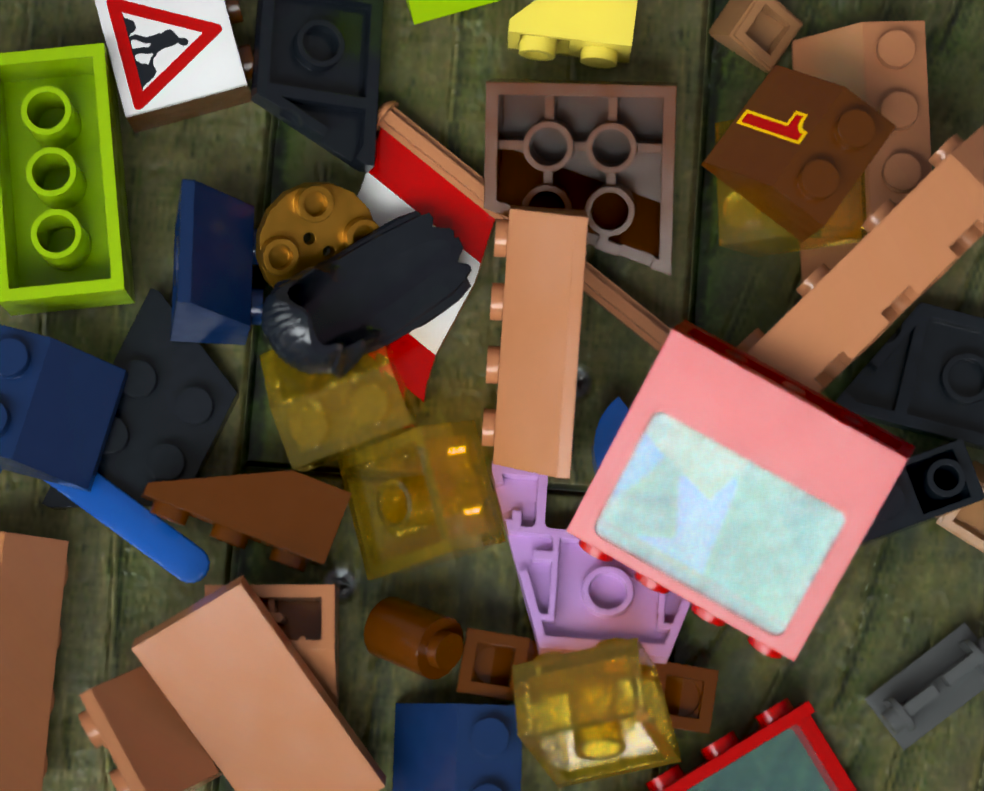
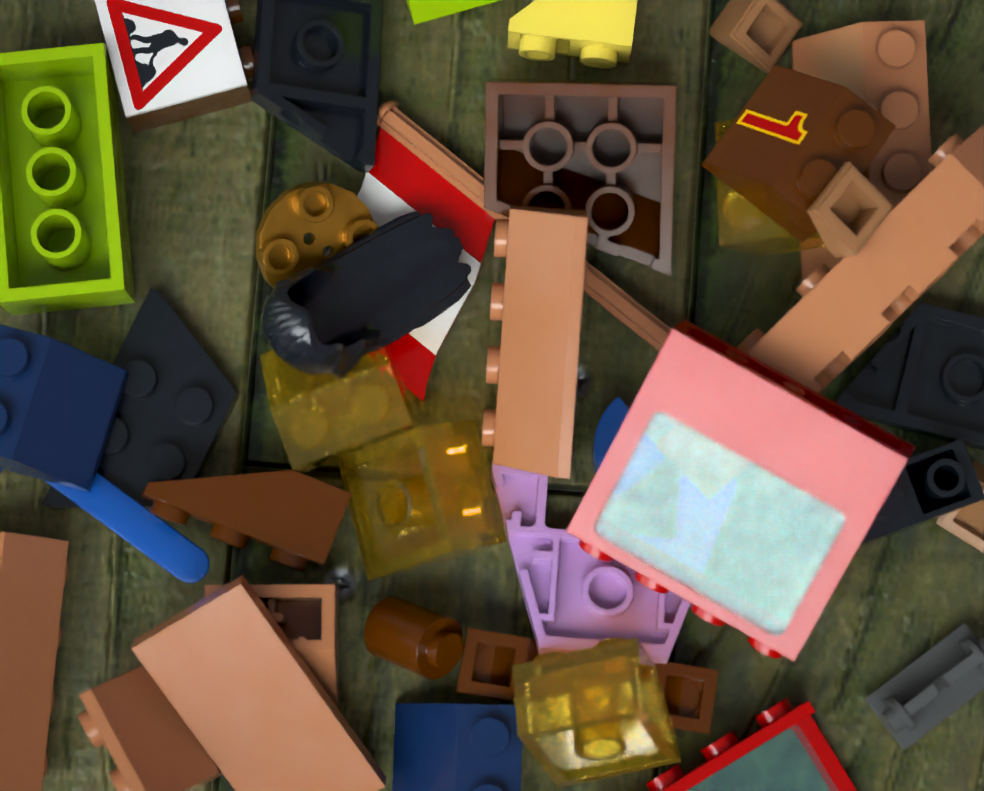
dark blue slope [170,179,263,345] -> none
none -> medium nougat slope [807,162,894,258]

